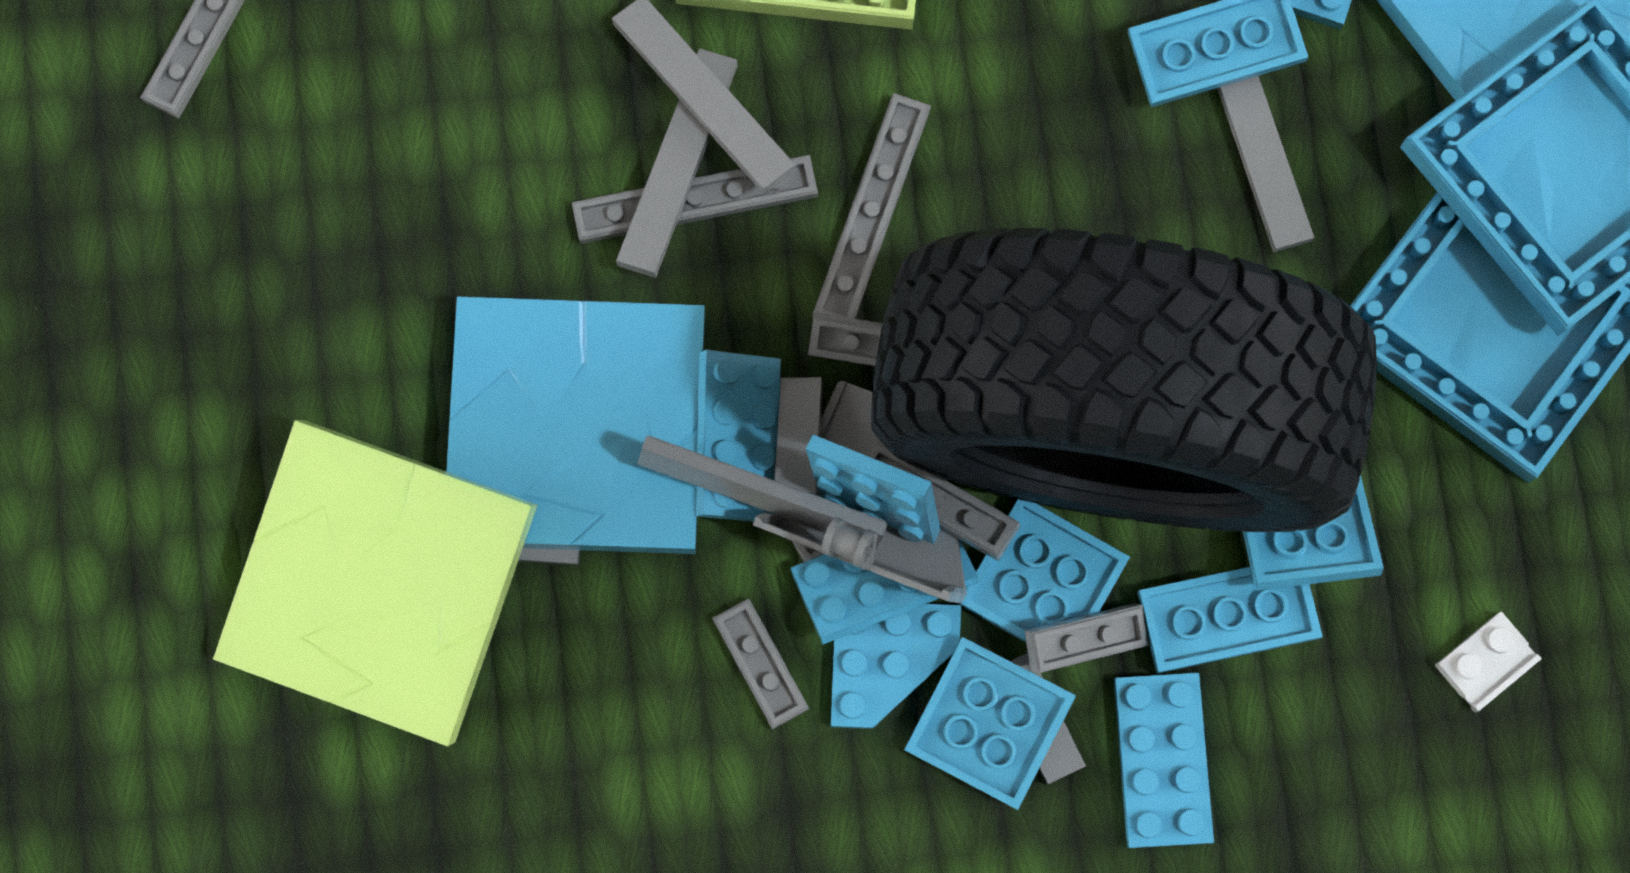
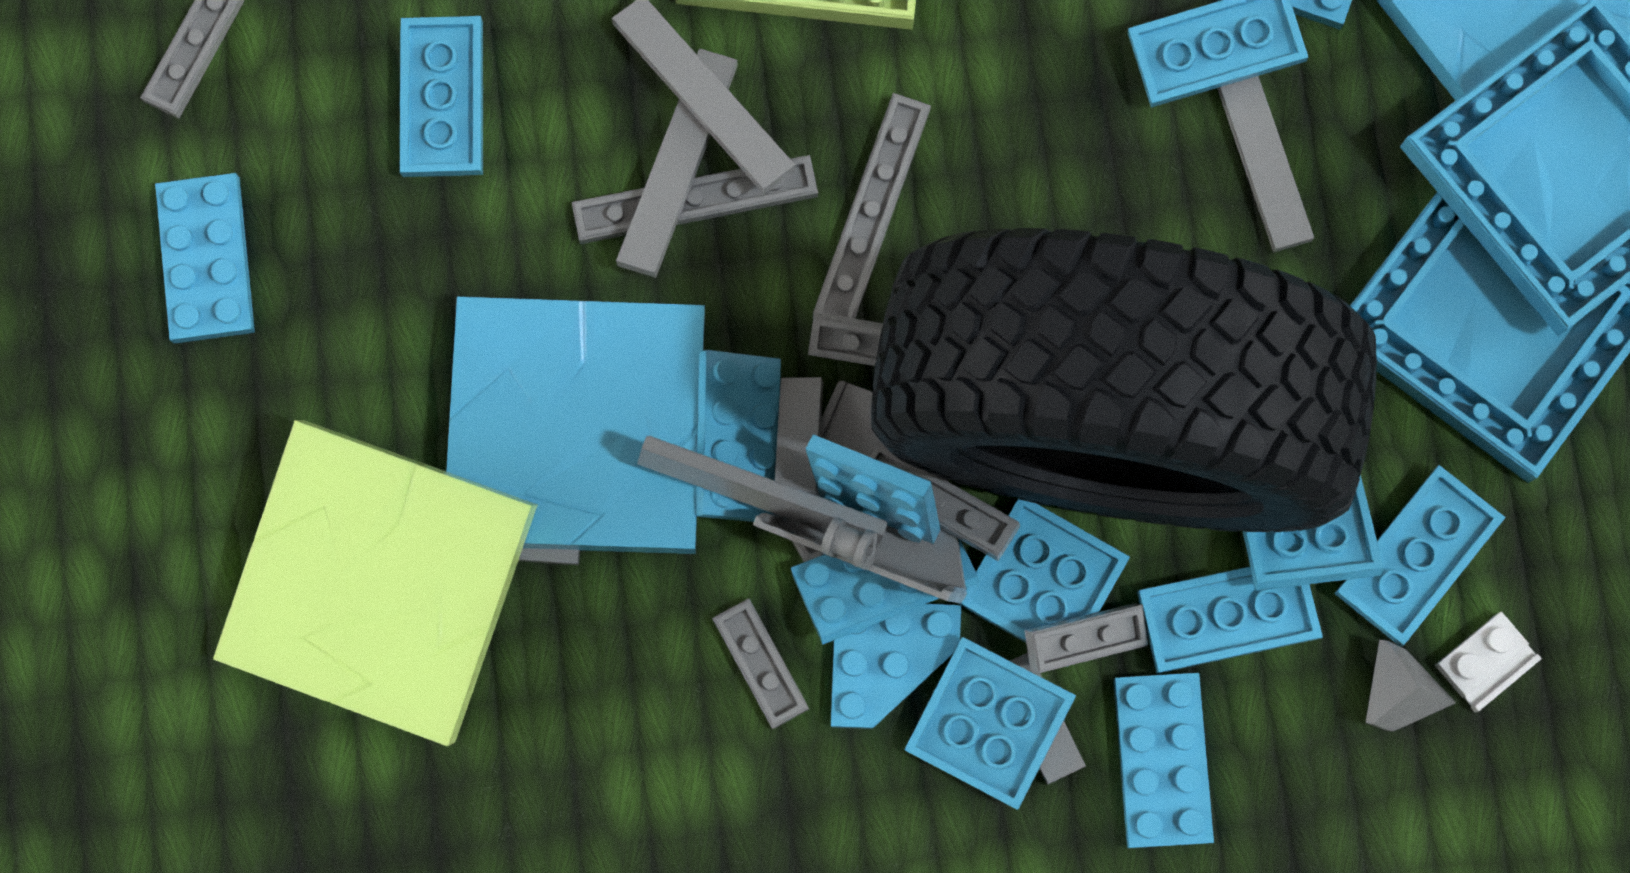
none -> medium azure plate [155,173,255,344]
none -> medium azure plate [400,16,483,177]
none -> medium azure plate [1334,465,1506,647]
none -> light grey slope [1366,640,1456,732]

